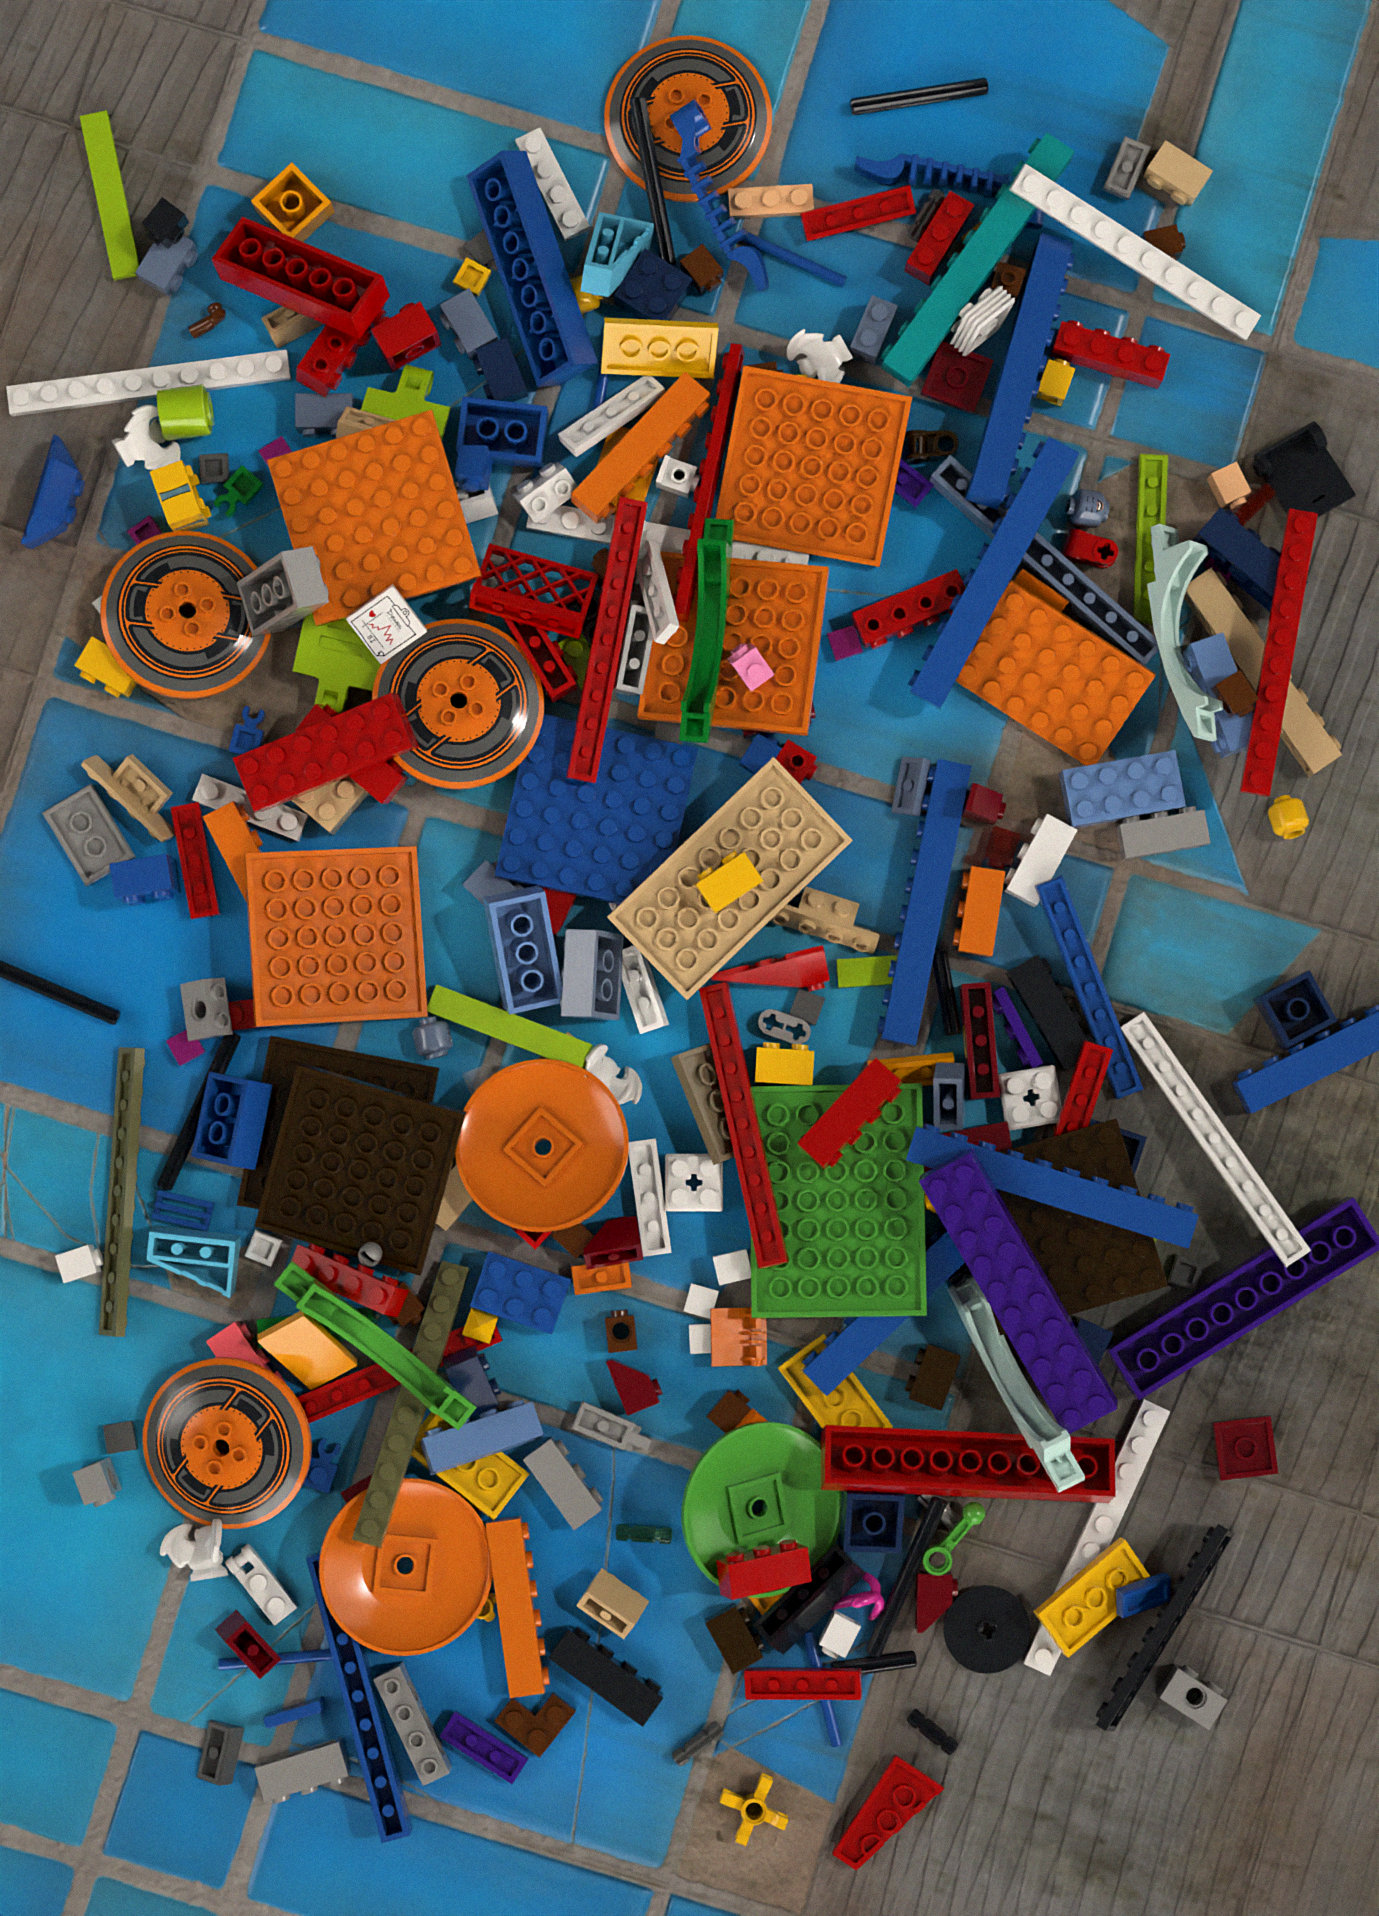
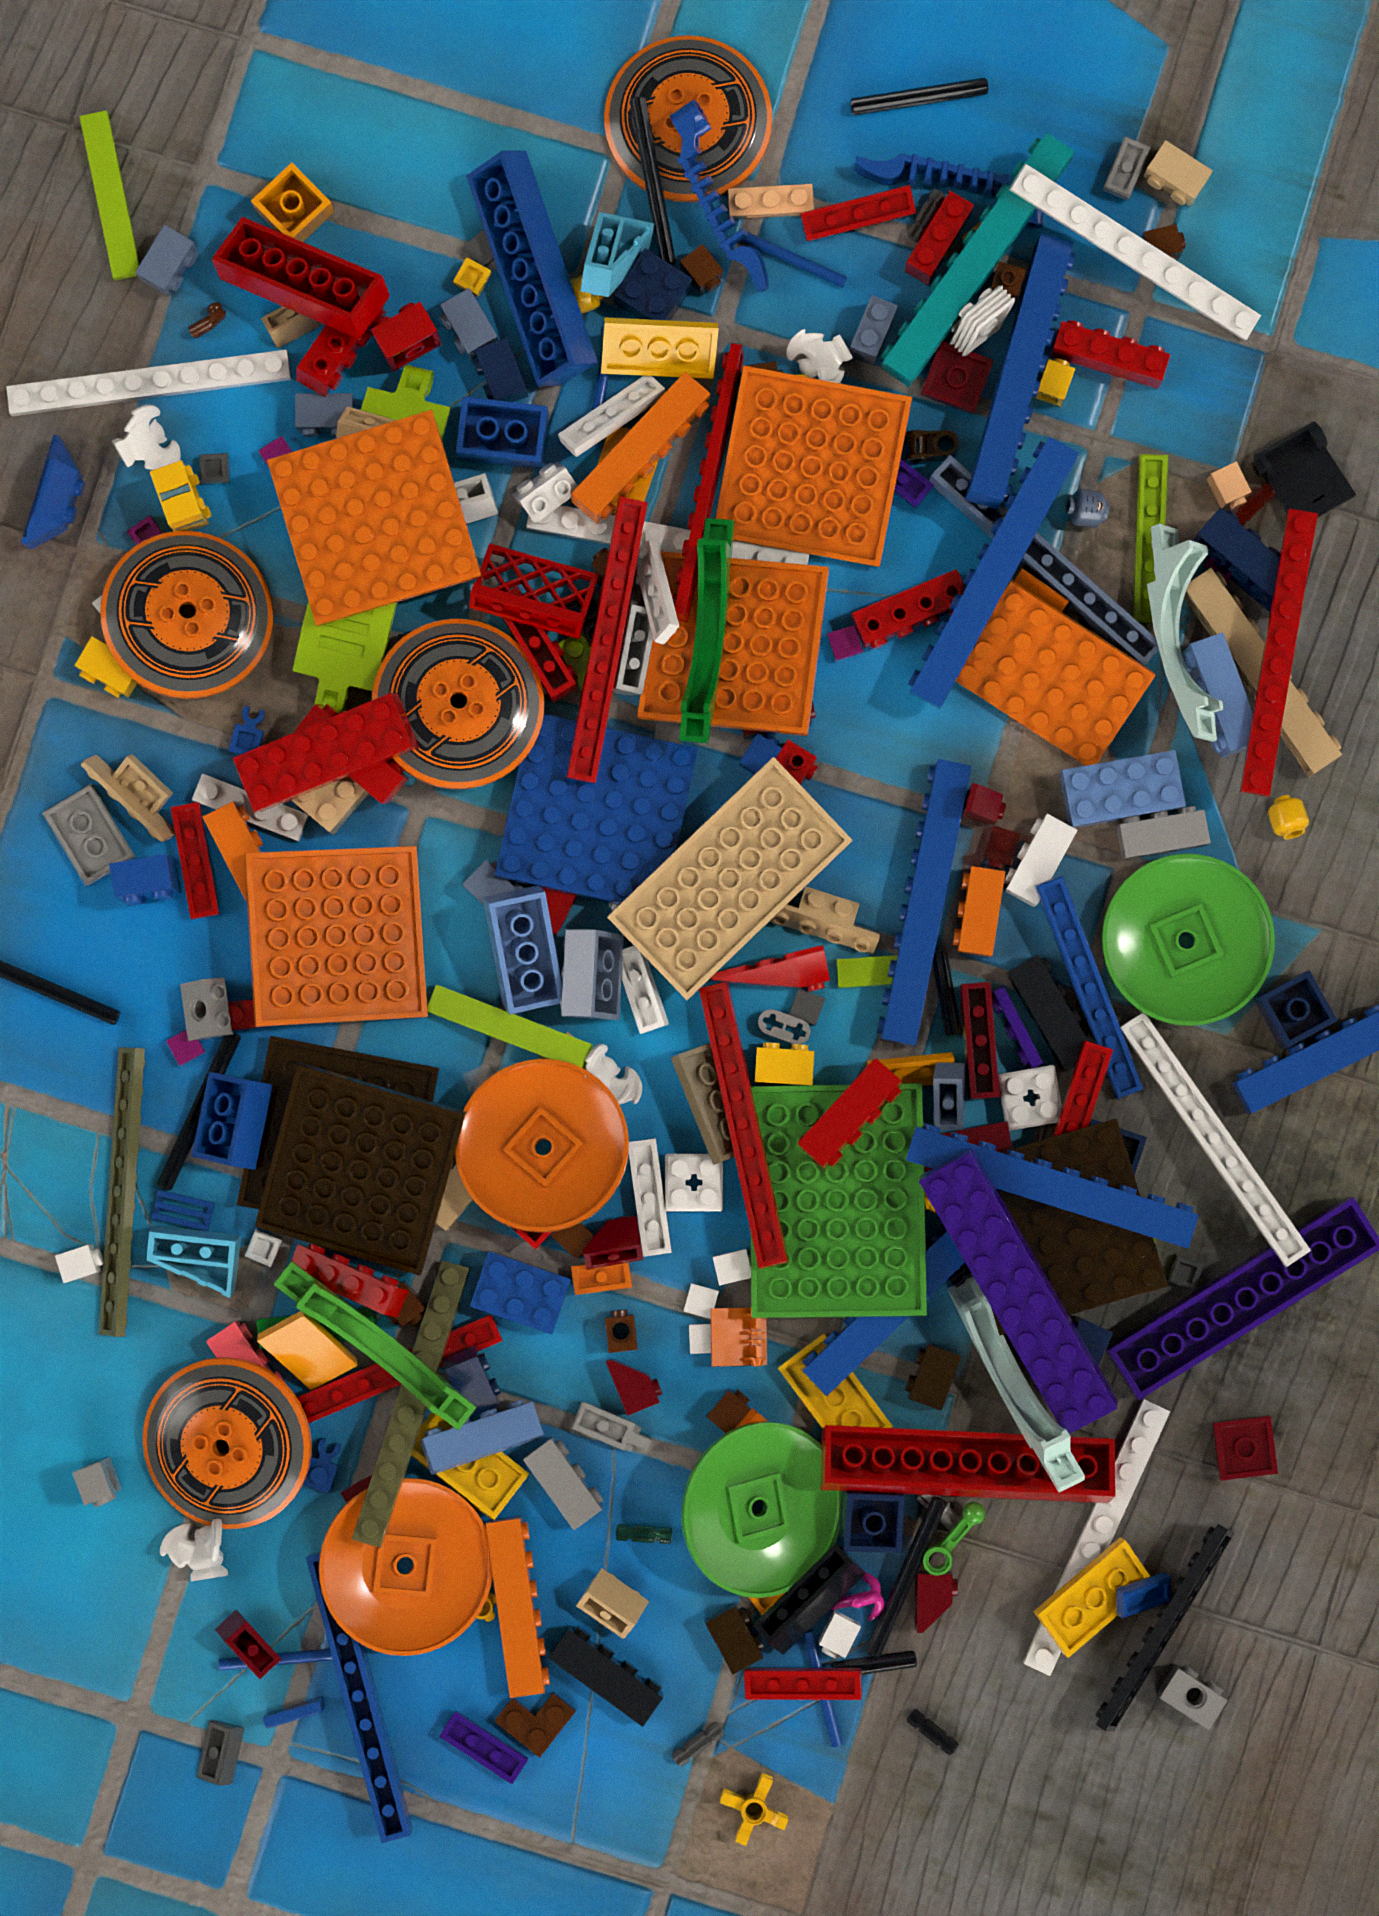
dark grey tile [103,1420,138,1454] -> none
black brick [141,197,189,249] -> none
lime piece [157,384,215,441] -> none
green plate [214,465,265,518] -> none
white plate [225,1543,298,1626] -> none
light grey brick [237,546,329,637] -> none
light grey brick [254,1737,351,1804] -> none
white tile [346,584,427,664] -> none
light grey hinge [358,1242,382,1267] -> none
light grey brick [373,1661,452,1786] -> none
sand blue head [412,1016,453,1060] -> none
blue brick [455,445,493,492] -> none
yellow slope [462,1307,499,1344] -> none
white plate [515,128,590,242] -> none
white brick [656,455,701,498] -> none
yellow brick [694,850,763,913] -> none
red brick [716,1539,812,1600] -> none
bright pink bracket [727,643,774,691] -> none
red wing [832,1754,945,1871] -> none
sand blue plate [891,757,931,816] -> none
black piece [943,1585,1031,1674] -> none
red piece [1062,528,1119,569] -> none
reddish brown brick [1211,670,1259,718] -> none
none -> bright green dish [1102,854,1275,1026]

